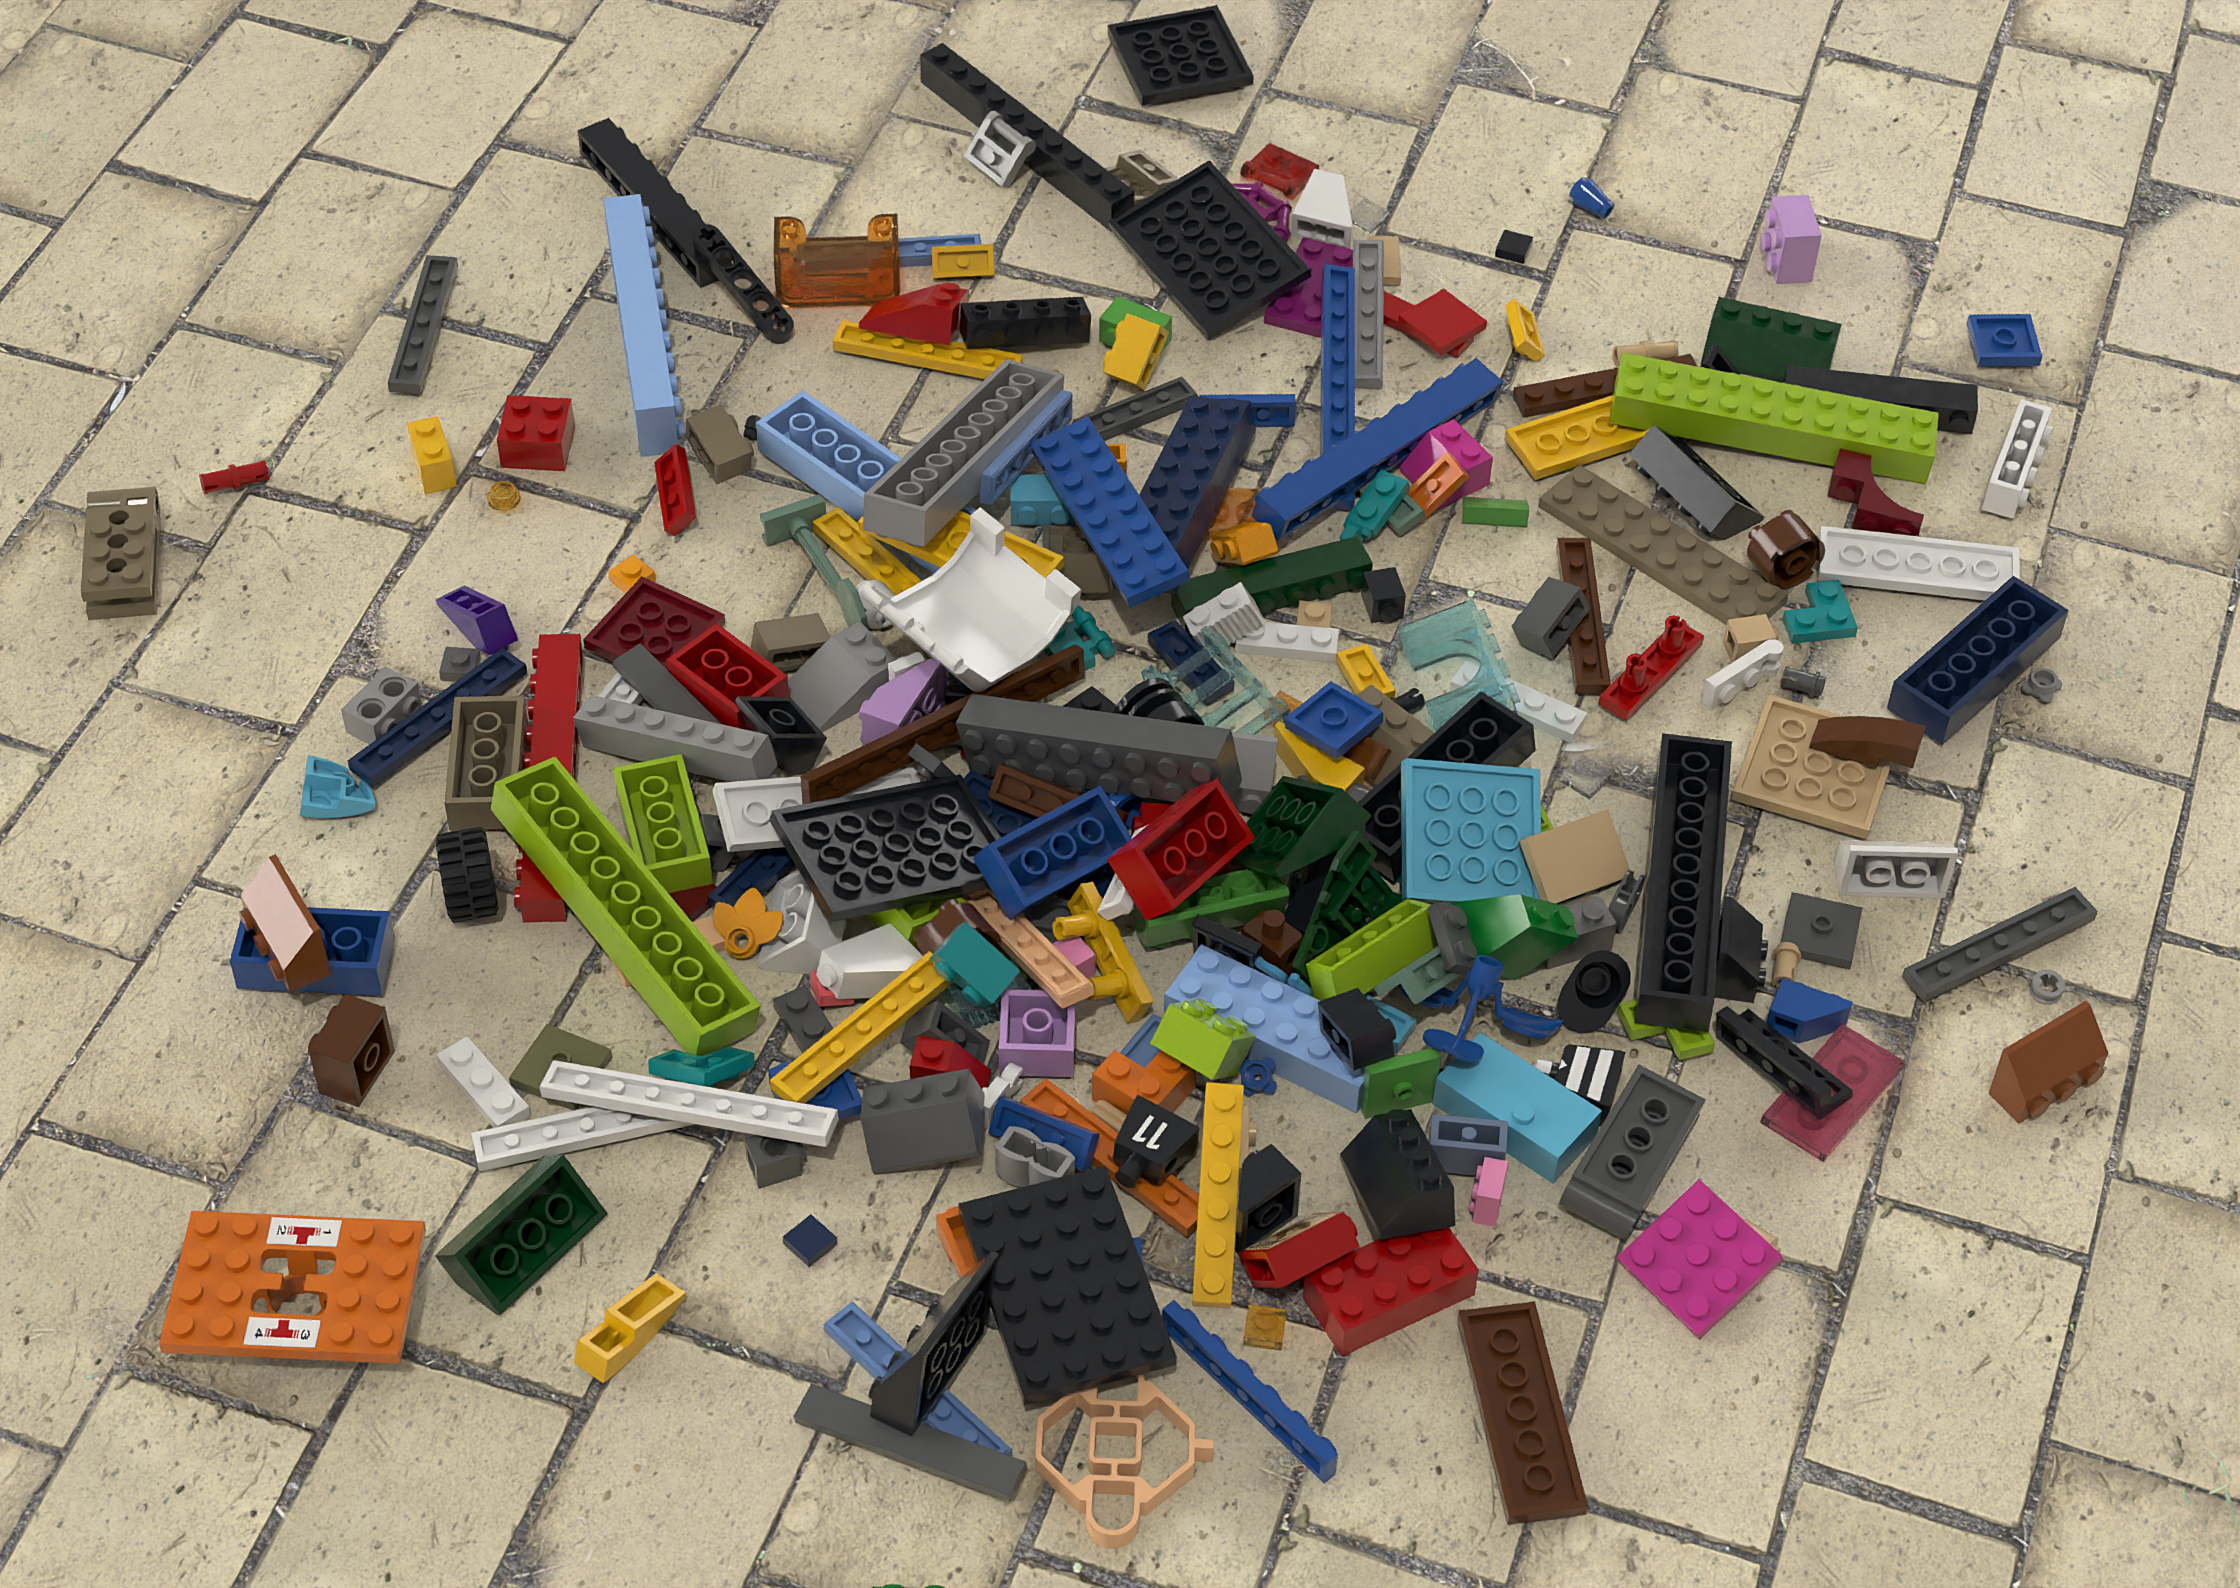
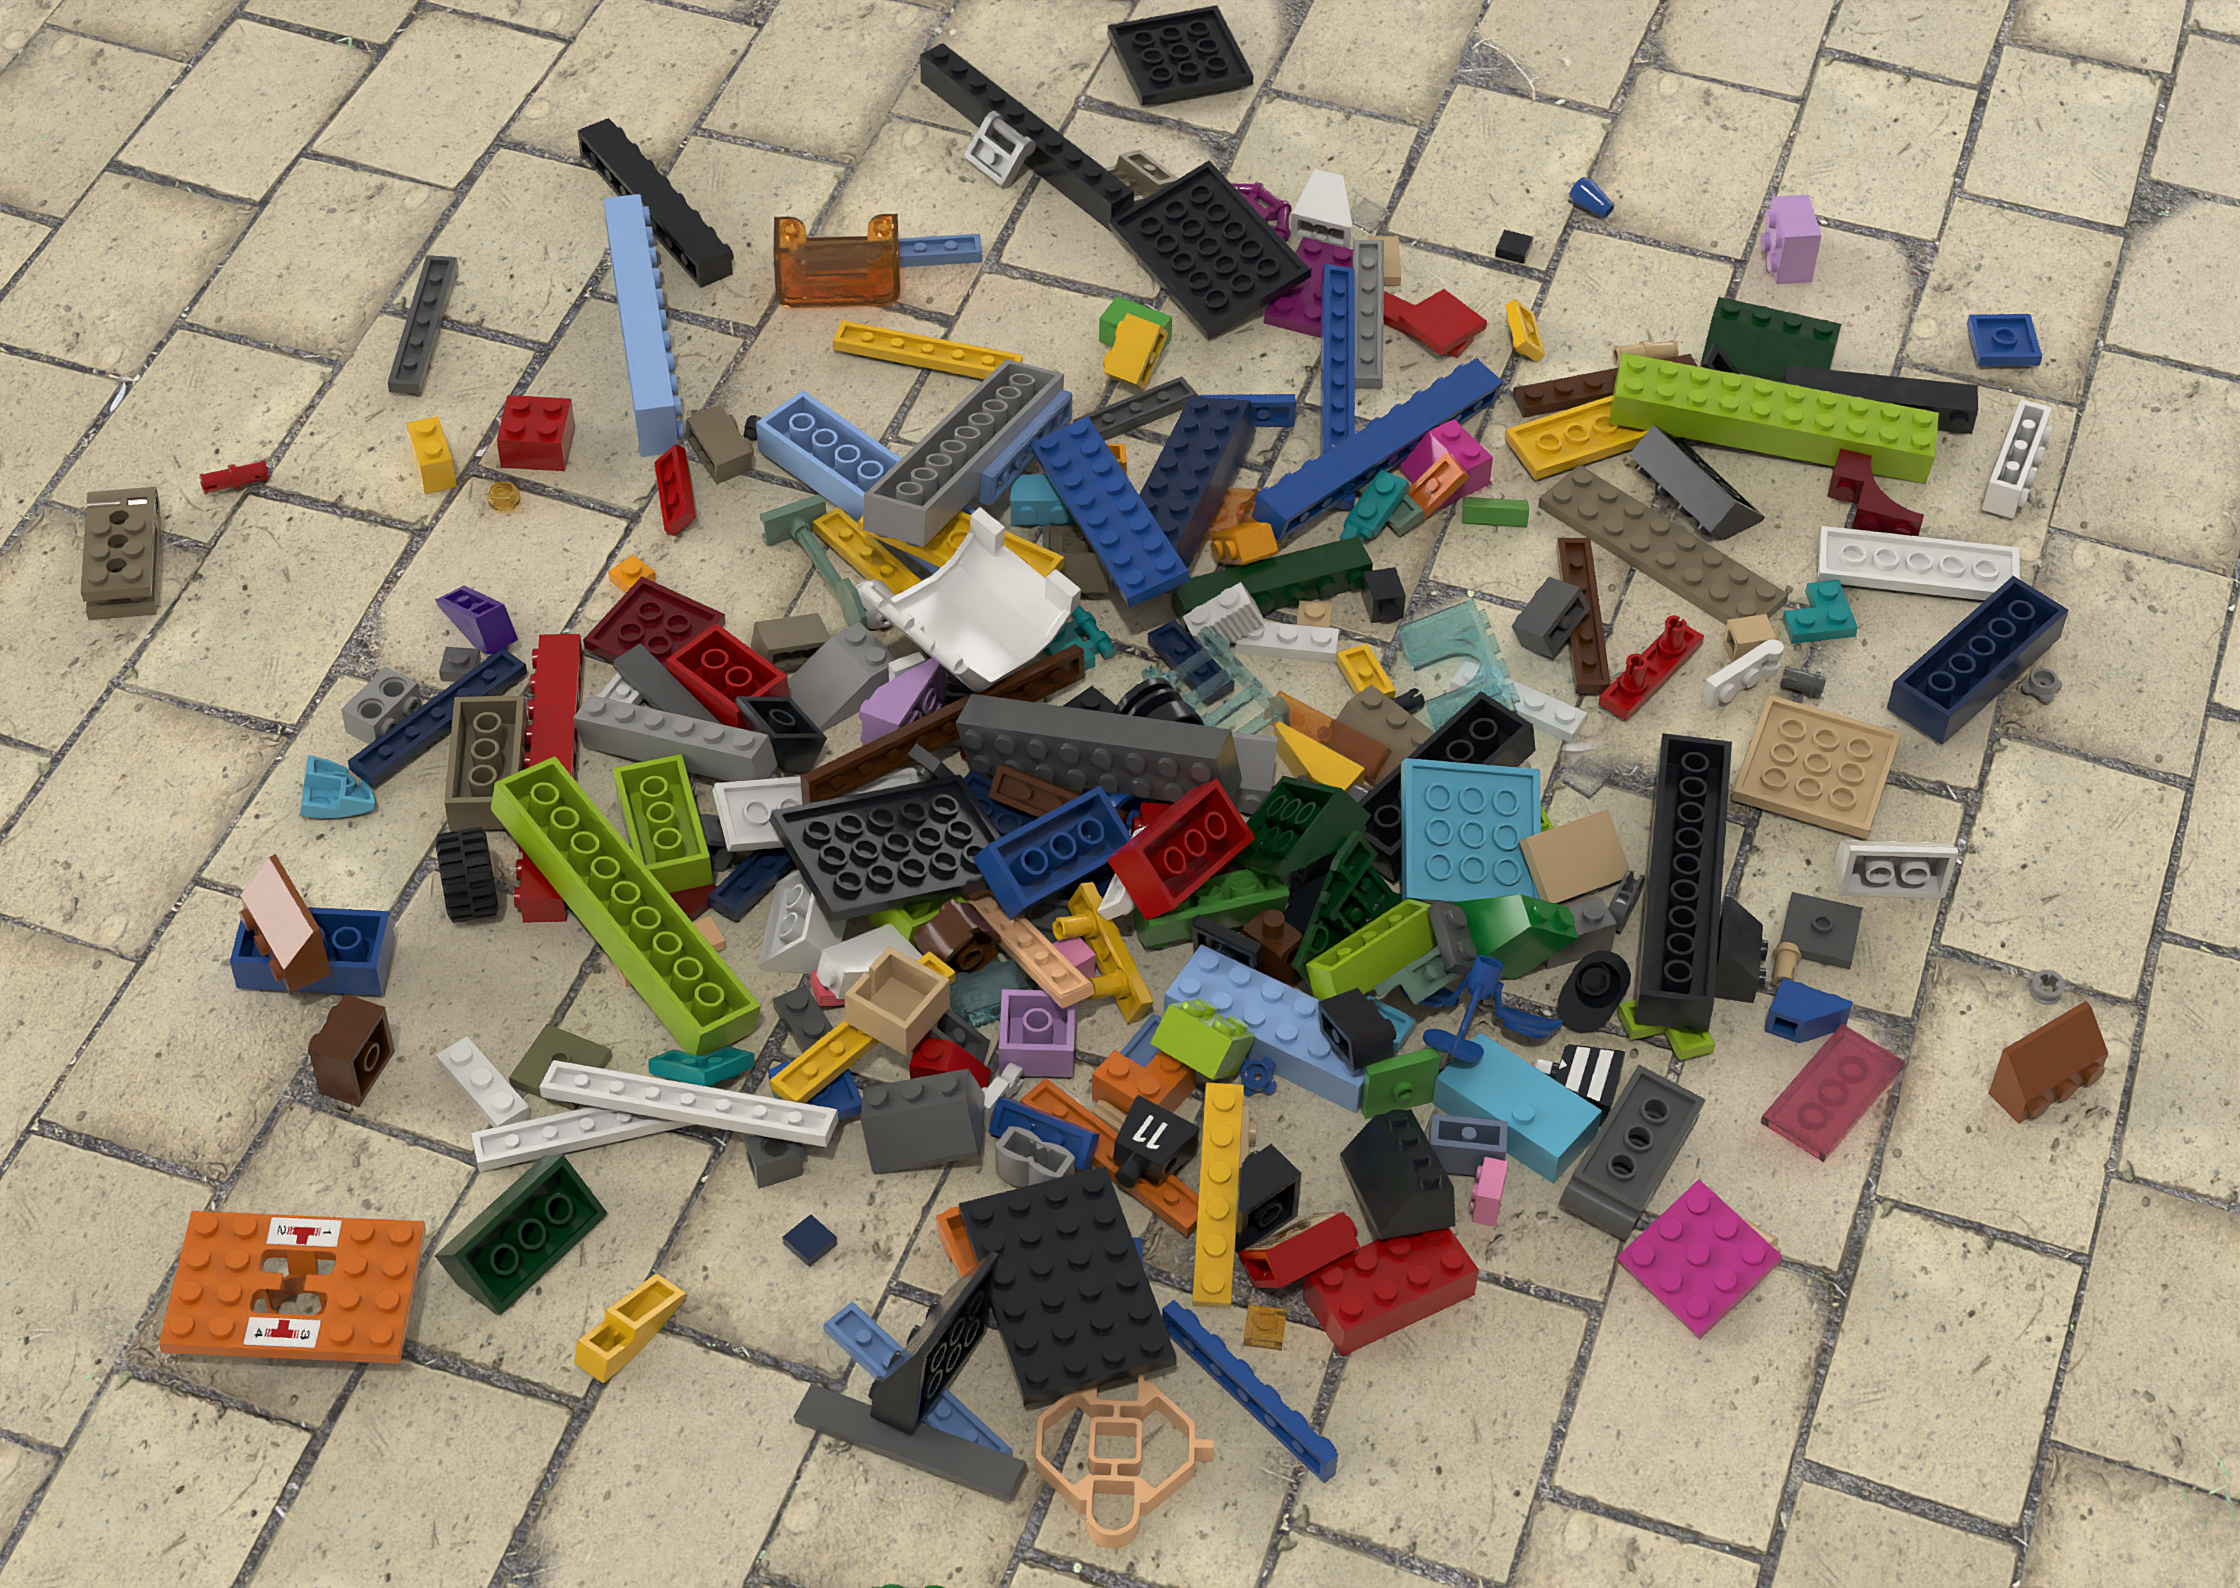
black beam [693,224,794,344] -> none
light orange plate [713,888,784,959] -> none
red slope [858,283,968,345] -> none
teal brick [929,922,1020,1008] -> none
yellow plate [931,244,995,279] -> none
black brick [959,296,1091,349] -> none
clear red plate [1240,143,1319,200] -> none
dark azure piece [1254,956,1313,996] -> none
blue plate [1285,681,1383,759] -> none
reddish brown plate [1457,1301,1588,1525] -> none
black fence [1716,1006,1853,1120] -> none
reddish brown brick [1747,510,1825,589] -> none
reddish brown slope [1809,716,1926,769] -> none
dark grey plate [1902,887,2098,1002] -> none
none -> tan piece [844,946,950,1056]

